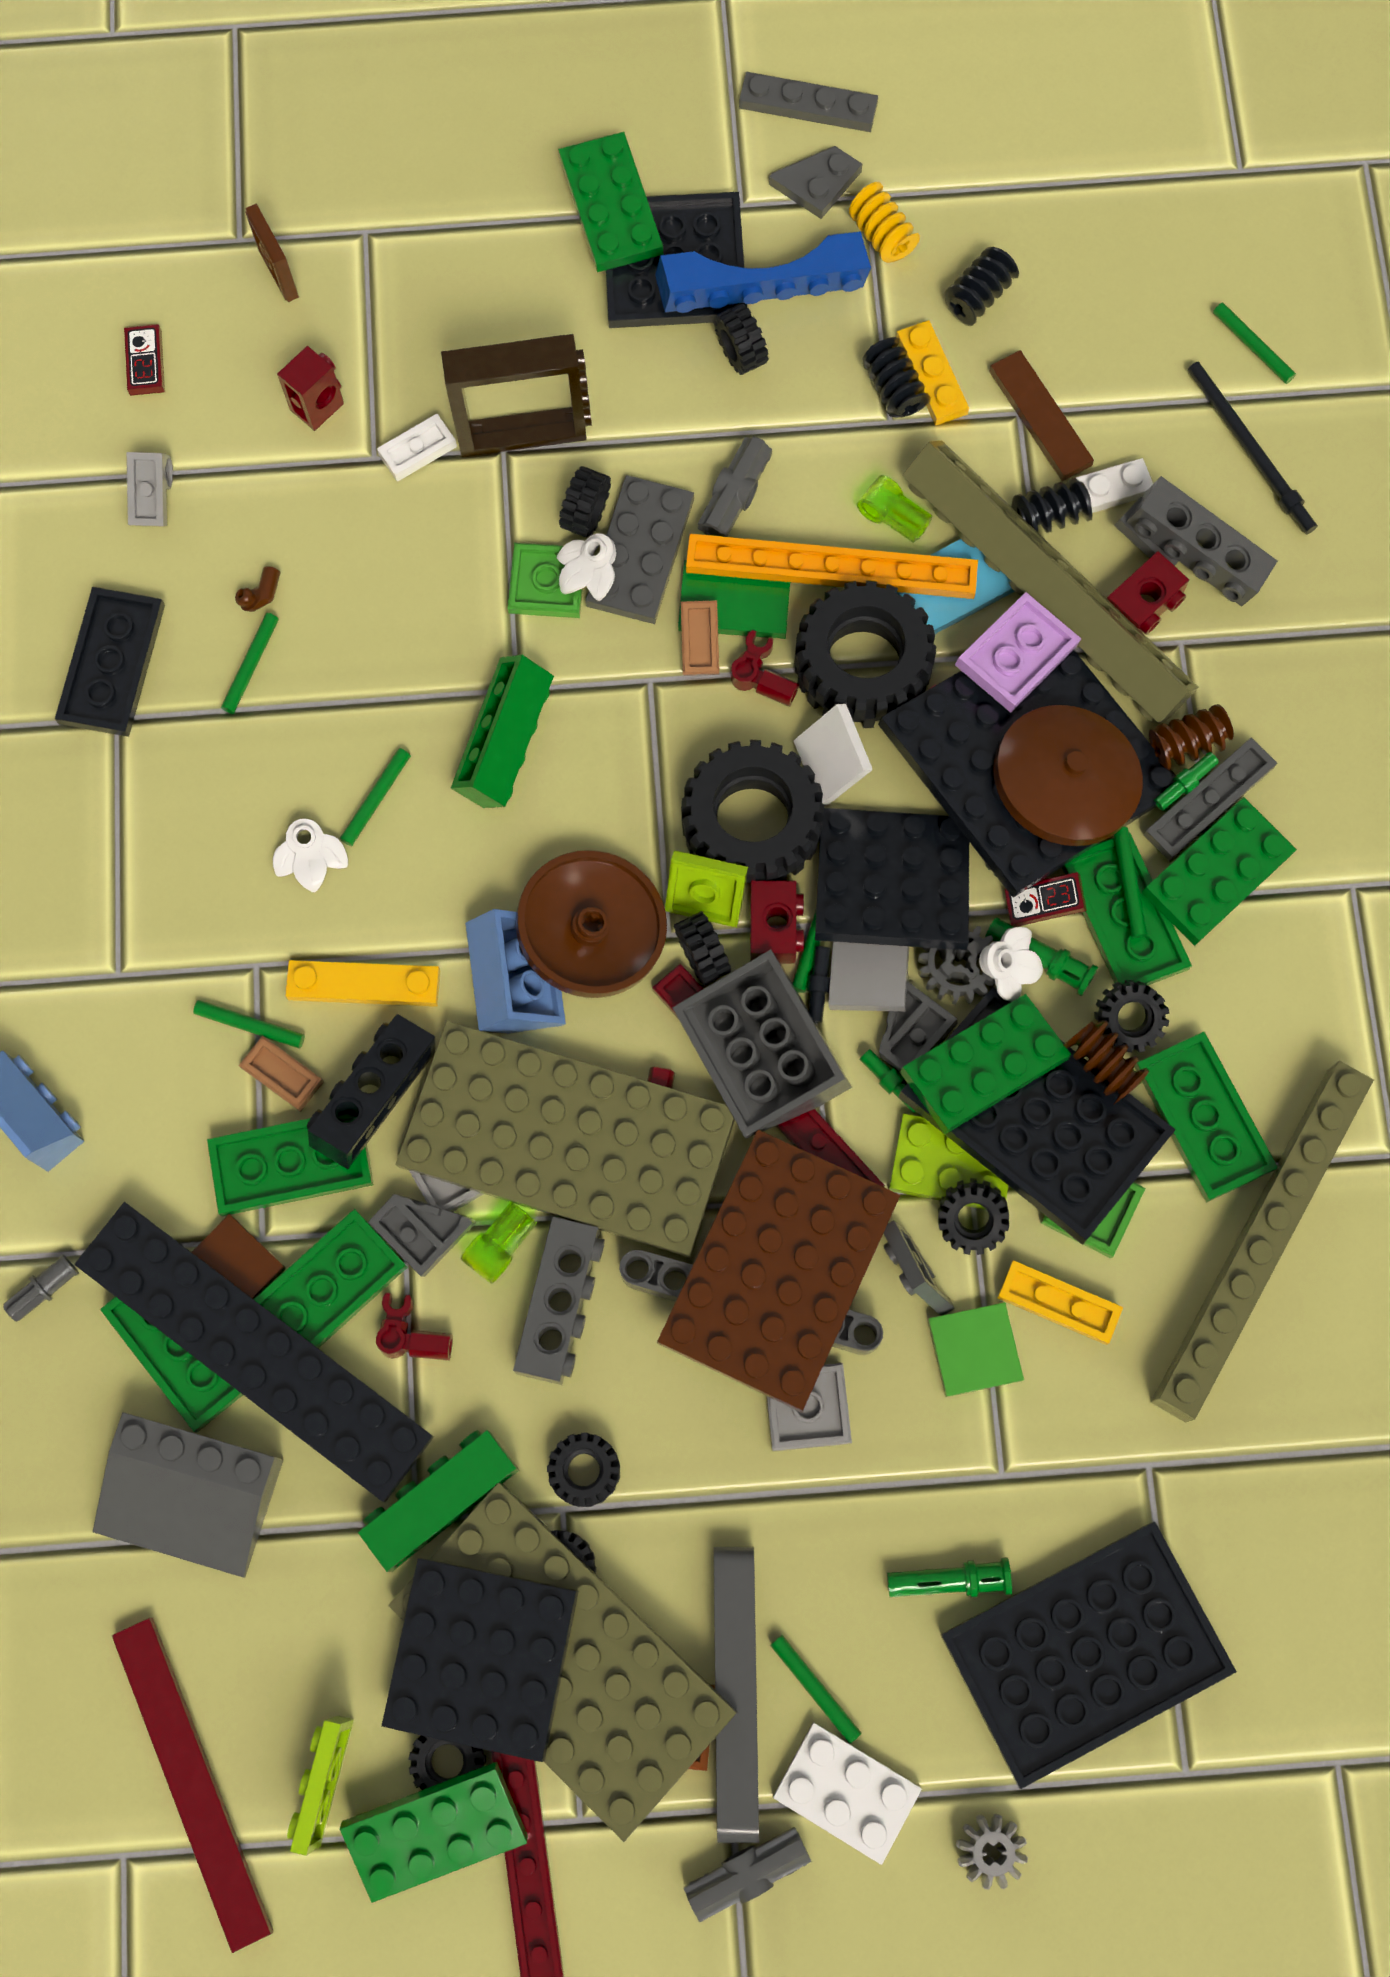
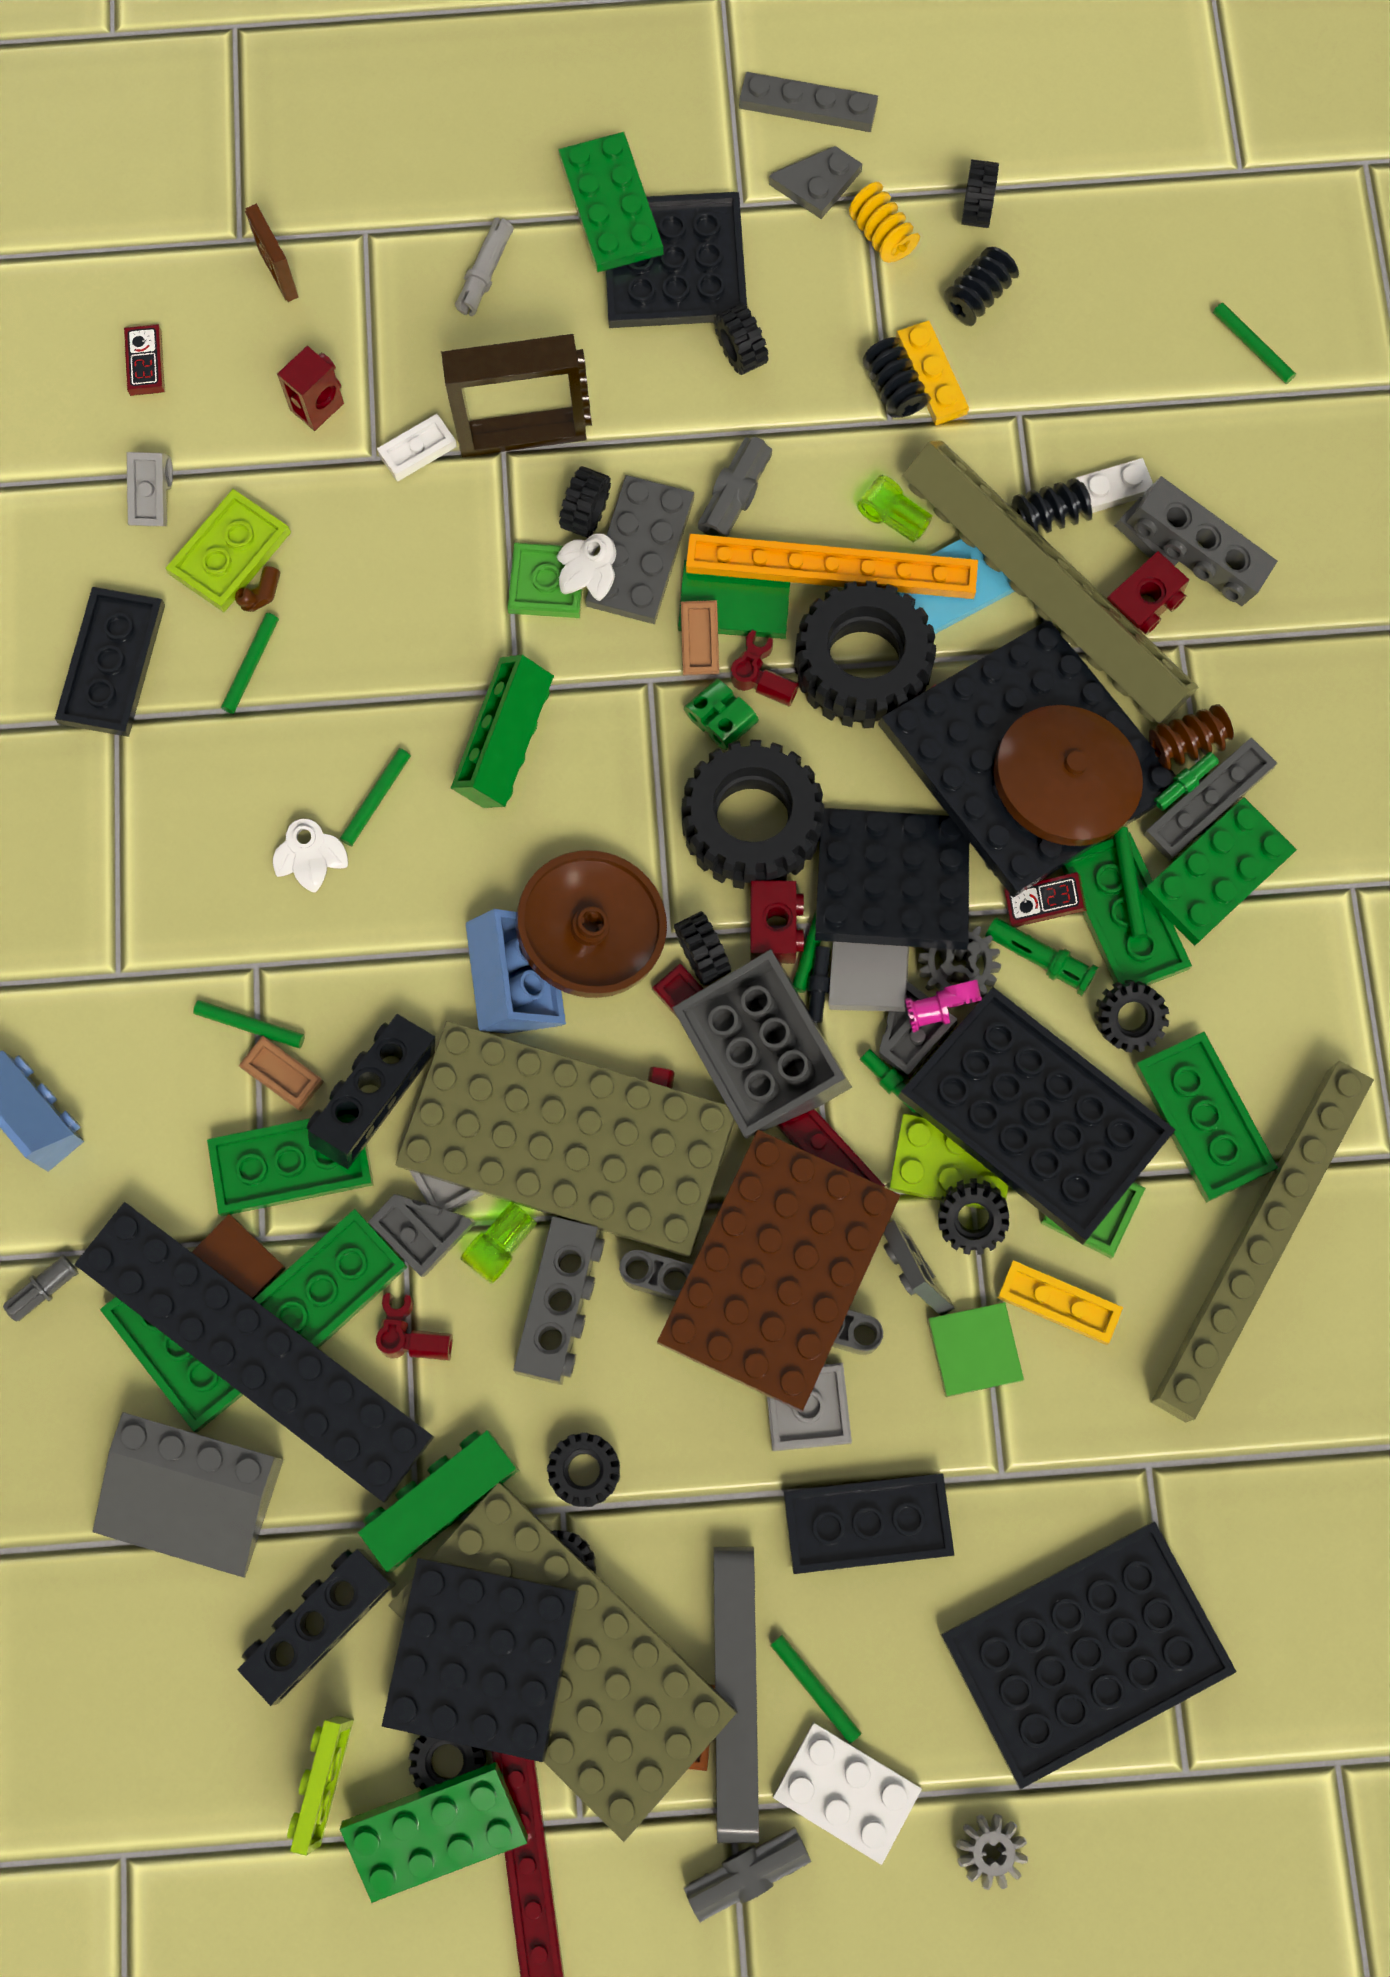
dark red tile [111,1618,273,1953] -> none
yellow plate [285,960,440,1007] -> none
blue arch [655,231,871,313] -> none
lime tile [665,850,748,928] -> none
white tile [794,704,873,805] -> none
green pin [887,1557,1012,1597] -> none
green plate [900,994,1071,1134] -> none
lavender plate [955,592,1081,713] -> none
white plate [979,927,1043,1002] -> none
reddish brown tile [989,350,1094,482] -> none
reddish brown piece [1063,1020,1149,1105] -> none
black bar [1187,361,1318,535] -> none
none -> lime plate [166,489,291,612]
none -> black brick [237,1549,396,1706]
none -> light grey pin [455,218,514,316]
none -> green piece [684,679,759,750]
none -> black plate [783,1473,955,1574]
none -> dark pink connector [905,980,982,1032]
none -> black tyre [961,159,999,228]

